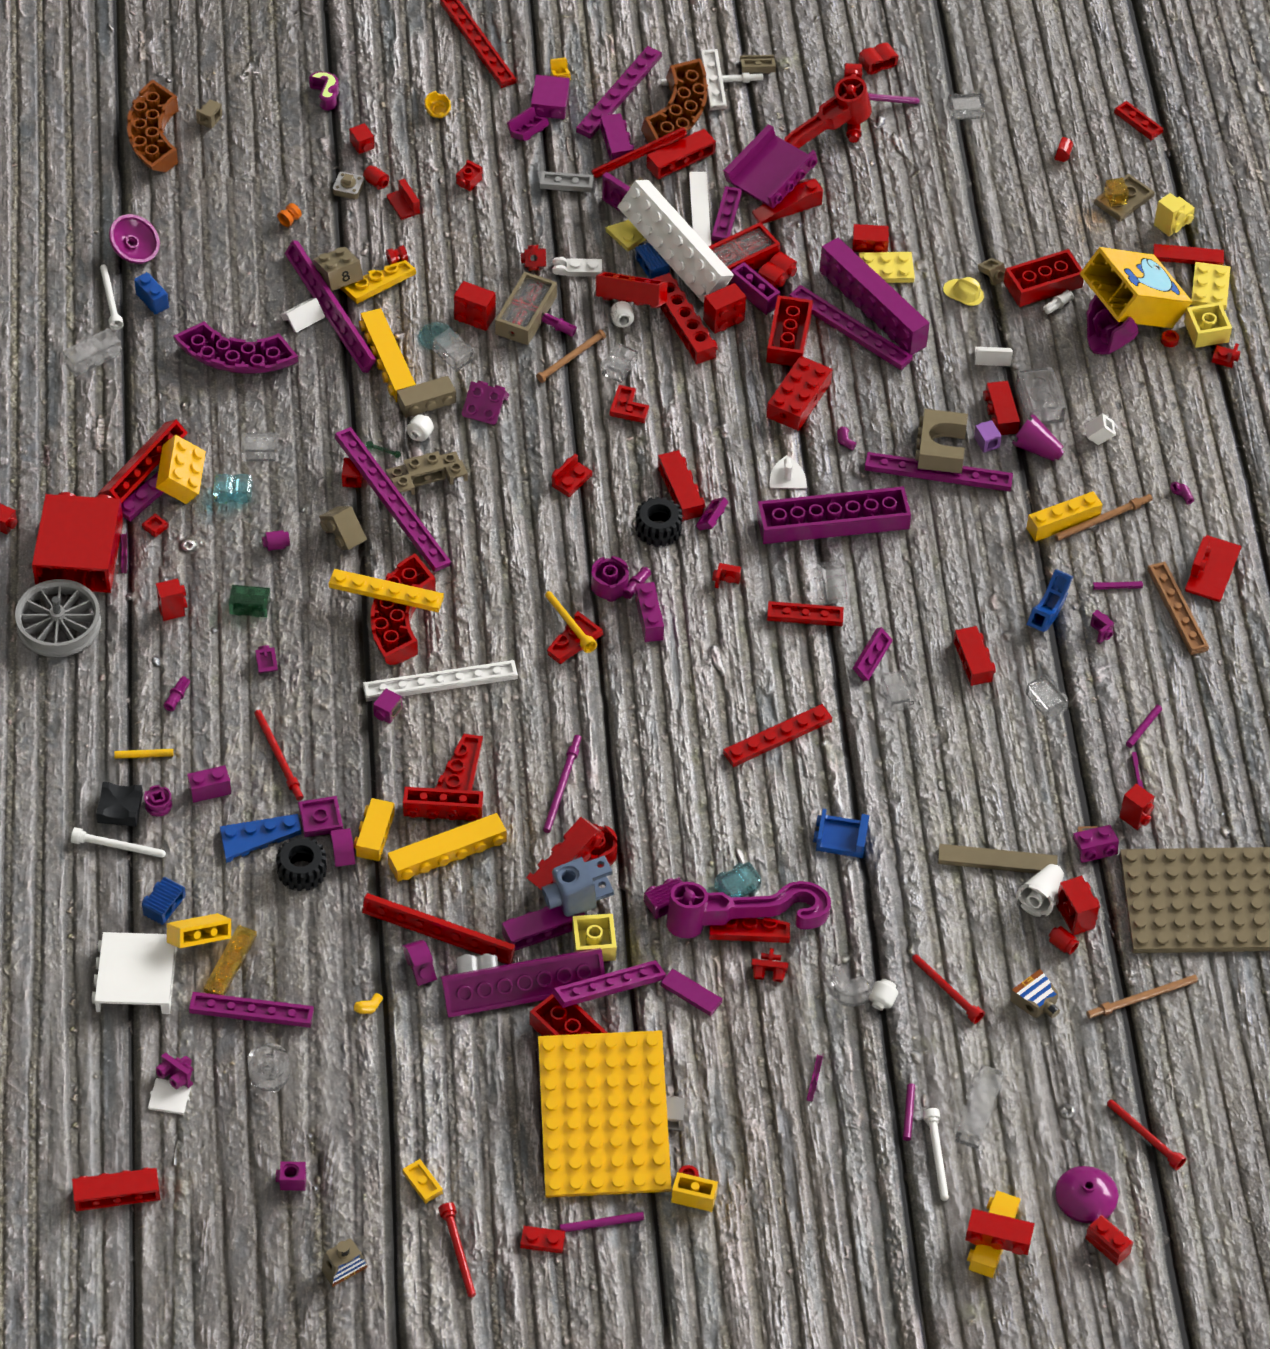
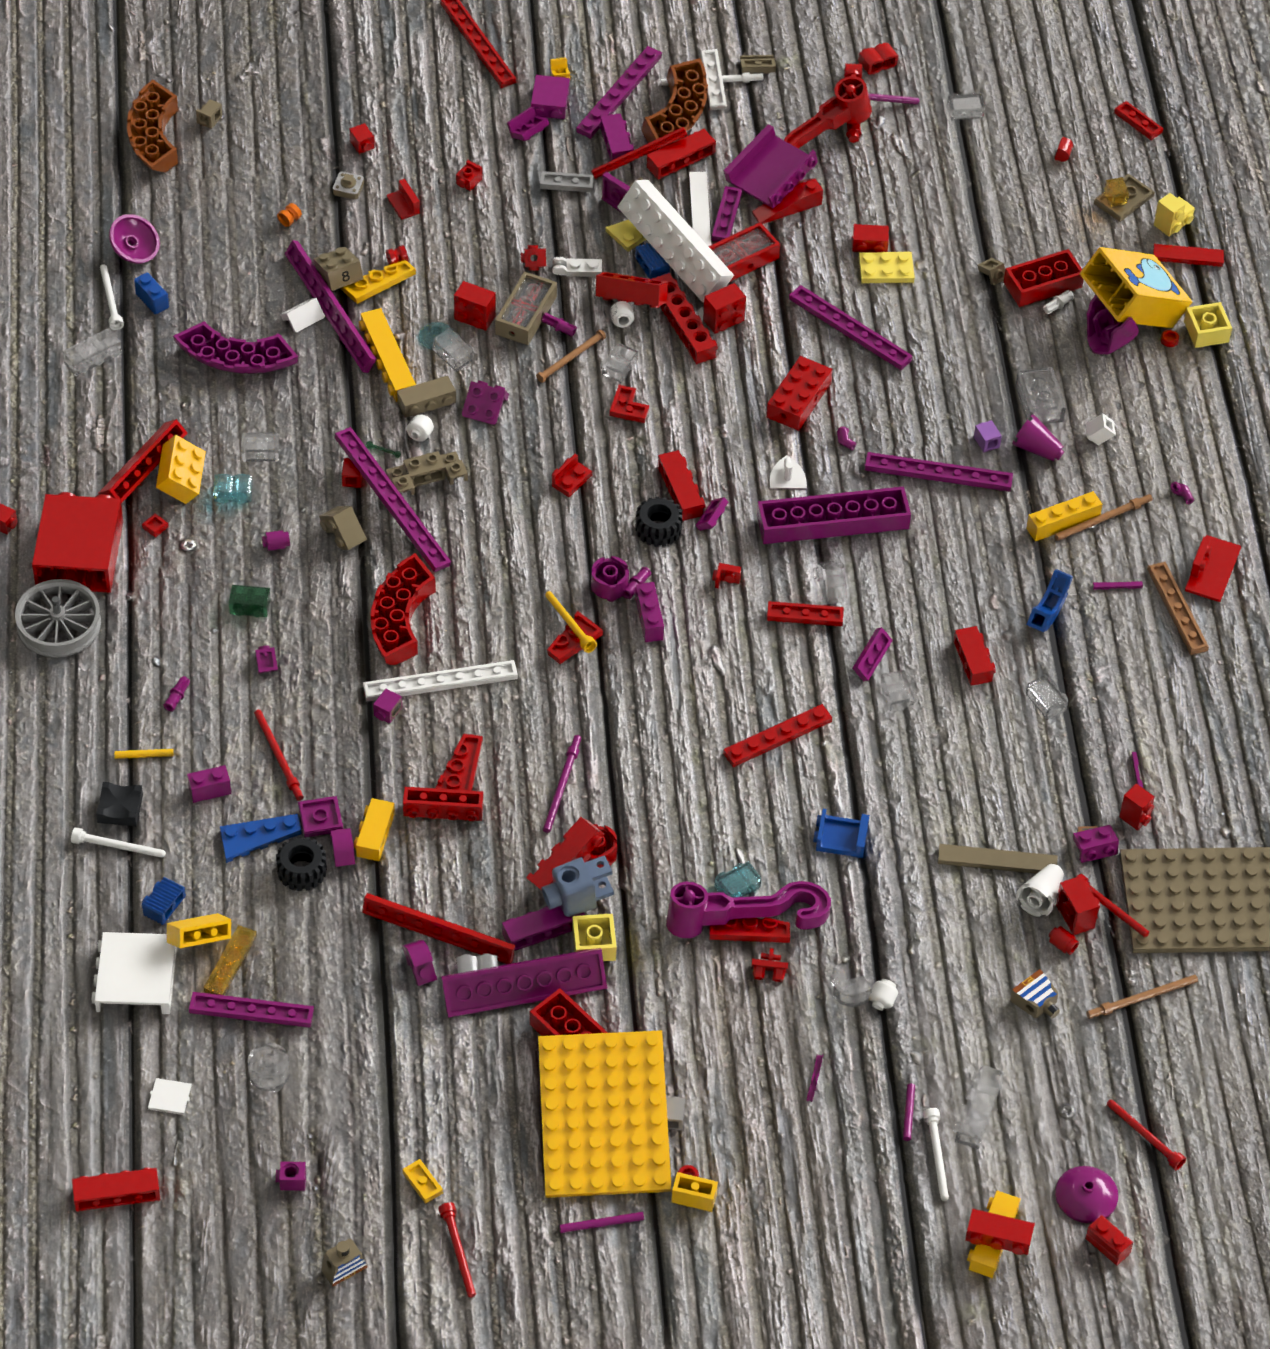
magenta plate [121,472,164,522] -> none
magenta piece [121,531,127,573] -> none
magenta wheel [144,785,172,817] -> none
red brick [156,578,187,621] -> none
magenta hips [156,1052,193,1090] -> none
magenta animal [309,71,339,111] -> none
yellow plate [329,569,444,612] -> none
yellow arm [354,993,383,1014] -> none
red brick [363,165,389,190] -> none
yellow brick [388,813,507,882] -> none
yellow hair [425,91,451,118] -> none
red plate [520,1225,565,1254] -> none
magenta plate [552,960,666,1008] -> none
magenta brick [644,877,682,919] -> none
magenta tile [661,968,722,1016] -> none
magenta brick [730,262,780,315] -> none
red brick [758,251,797,289] -> none
red brick [766,295,813,366] -> none
magenta brick [819,237,930,355] -> none
red piece [912,954,985,1024] -> none
dark tan arch [915,409,968,474] -> none
light yellow piece [943,277,984,306] -> none
white panel [974,347,1013,366] -> none
red brick [983,381,1020,435] -> none
magenta bracket [1090,610,1114,644] -> none
magenta bar [1126,705,1162,748] -> none
light yellow plate [1191,262,1230,310] -> none
red bracket [1212,343,1241,368] -> none
none -> red piece [1076,874,1149,937]

